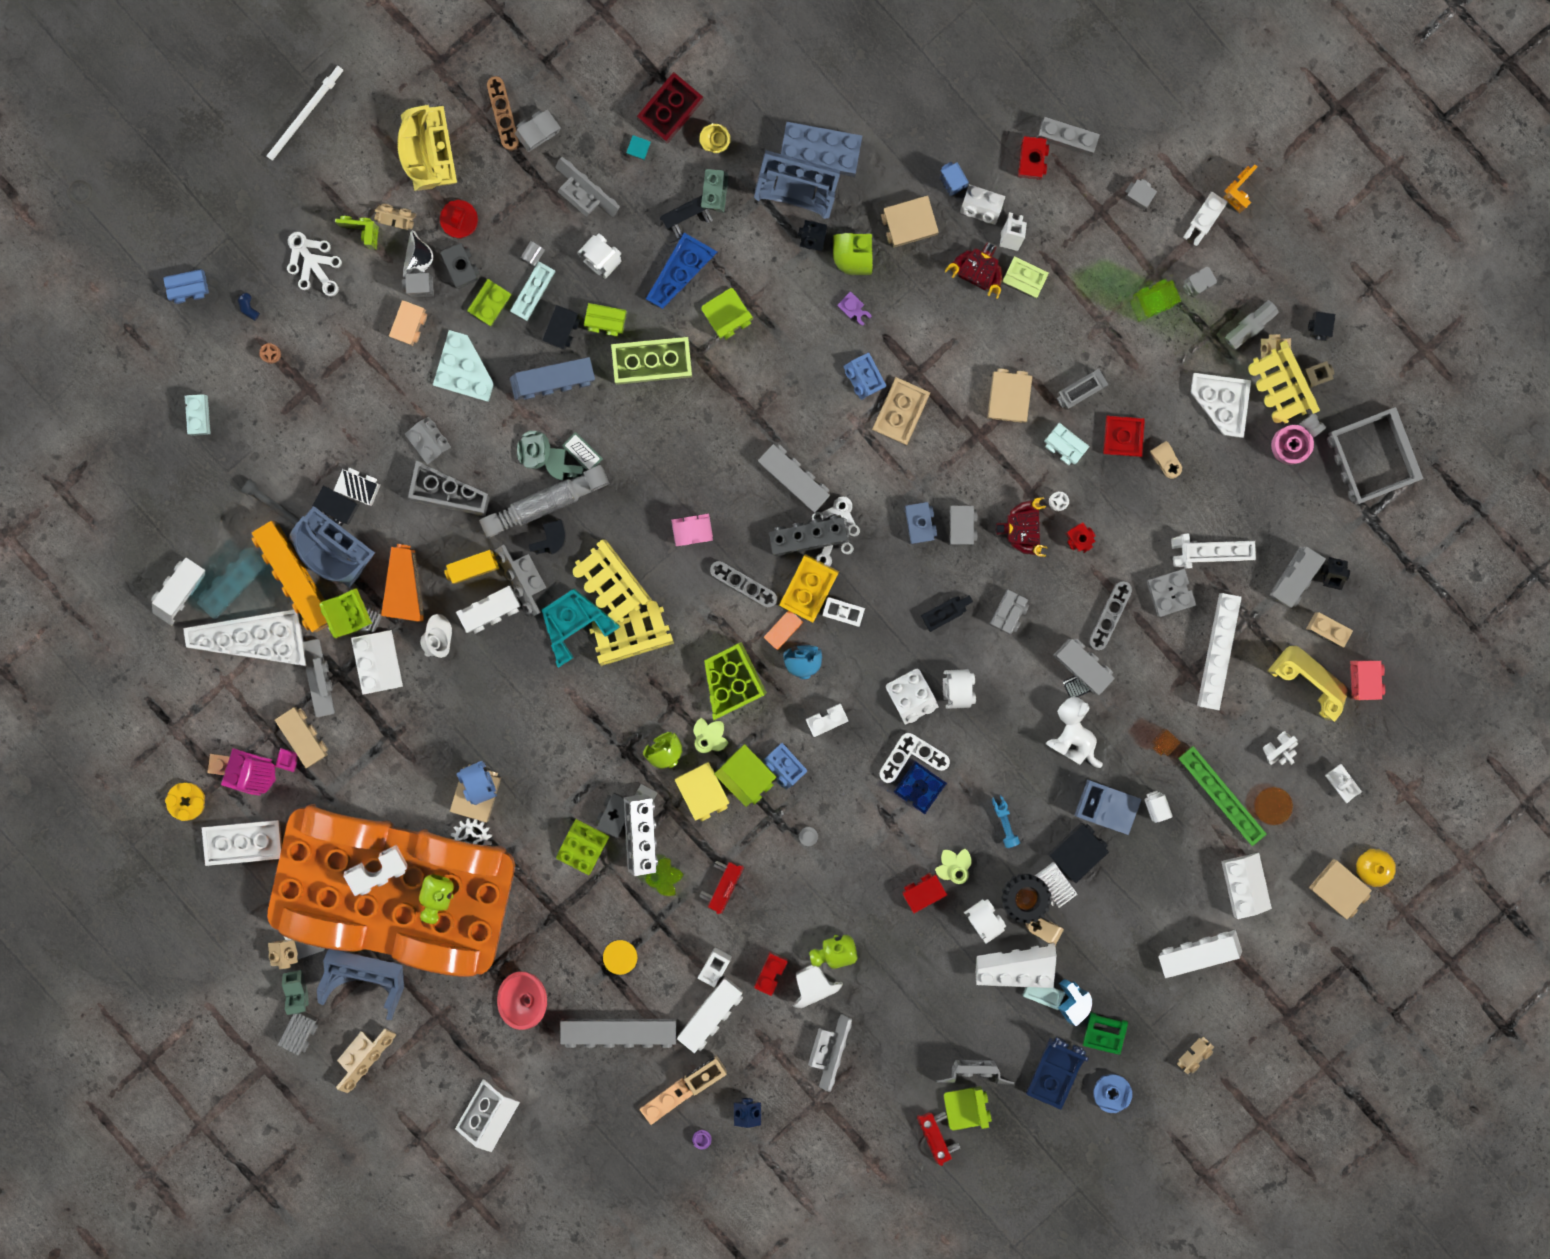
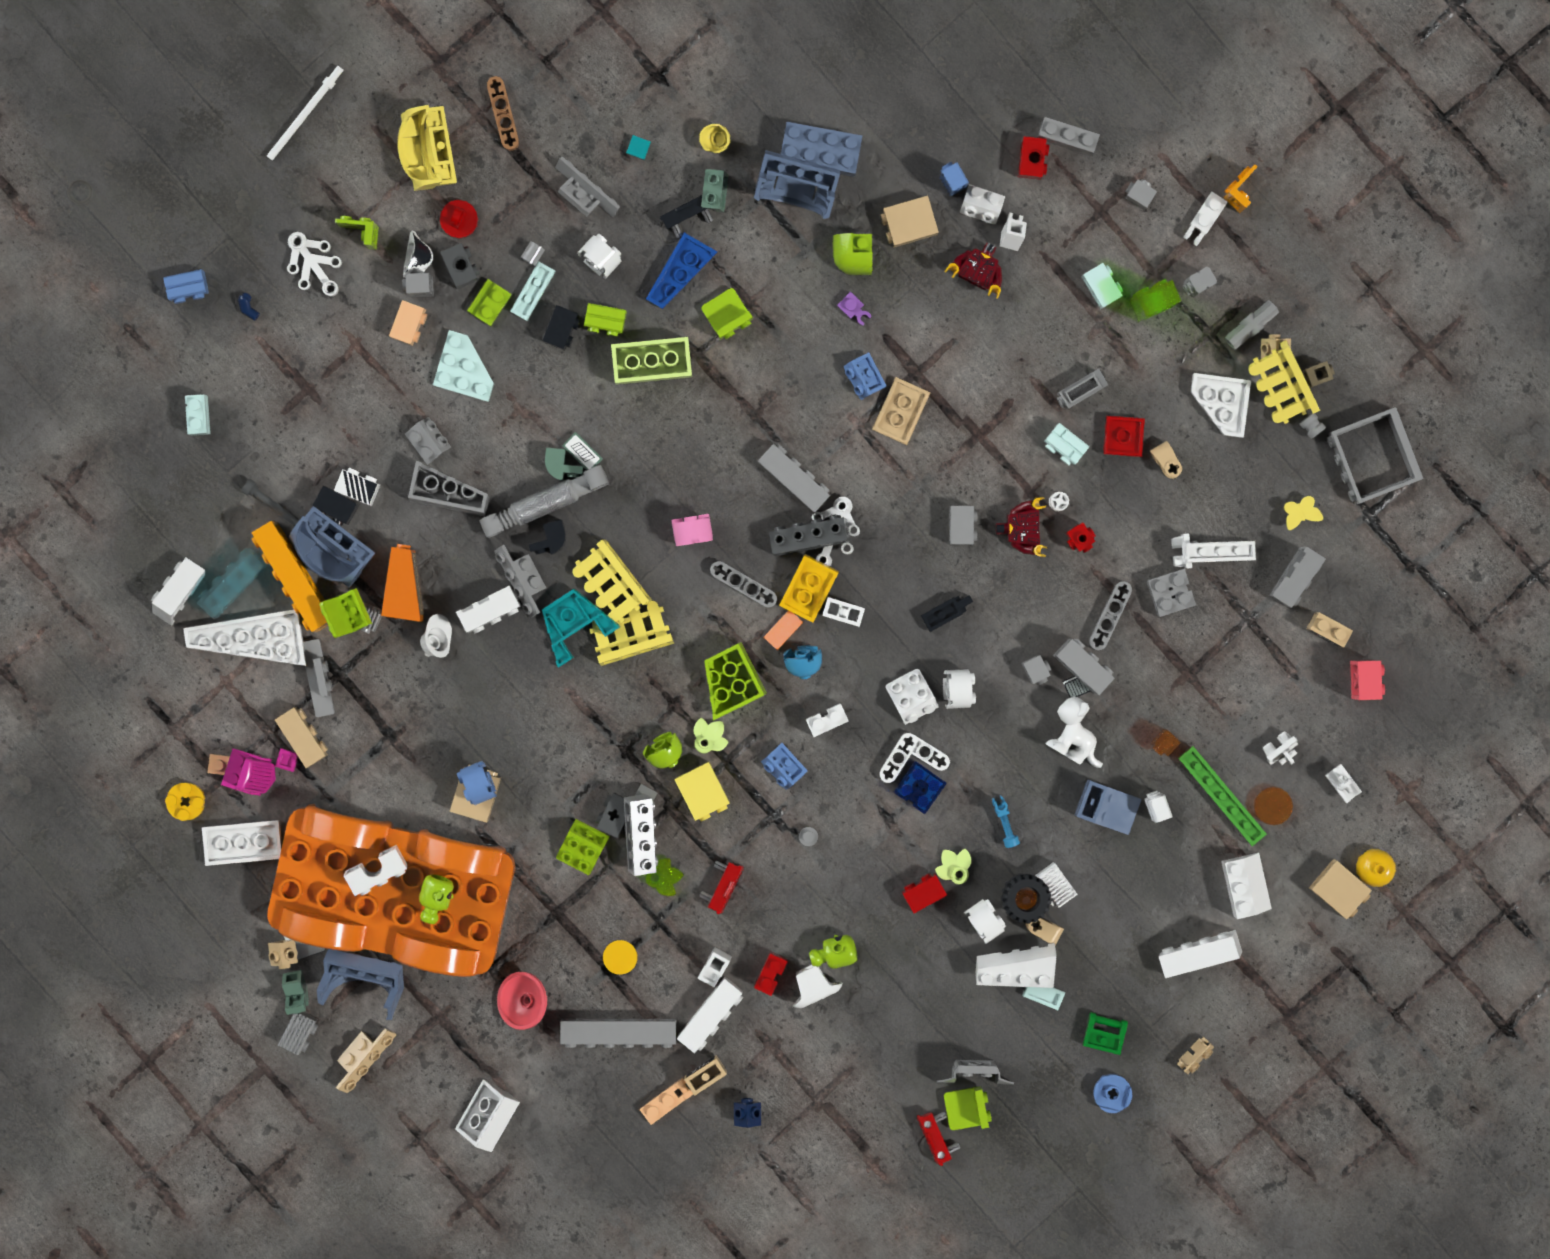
nougat wheel [259,343,281,364] -> none
white slope [351,630,403,695] -> none
tan hinge [375,204,416,230] -> none
yellow brick [444,550,500,584] -> none
white gear [451,818,492,846] -> none
sand blue wedge [510,357,595,400] -> none
light grey brick [515,109,561,152] -> none
sand green tile [517,431,550,469] -> none
dark red brick [637,72,704,144] -> none
medium lavender plate [692,1130,712,1149] -> none
lime brick [714,744,776,807] -> none
black brick [798,220,827,251] -> none
light grey bracket [808,1013,852,1092] -> none
sand blue brick [904,502,937,544] -> none
tan brick [987,369,1032,423] -> none
light grey brick [990,590,1029,634] -> none
yellowish green plate [1002,256,1049,299] -> none
dark blue bracket [1026,1037,1089,1110] -> none
black brick [1048,823,1109,883] -> none
brick [1058,979,1092,1026] -> none
white brick [1197,593,1241,710] -> none
light yellow windscreen [1267,646,1348,722] -> none
bright pink brick [1271,425,1314,465] -> none
black brick [1308,312,1336,341] -> none
black brick [1321,557,1350,590] -> none
none -> light grey brick [1022,655,1051,685]
none -> light aqua brick [1081,263,1123,309]
none -> light yellow animal [1284,496,1323,530]

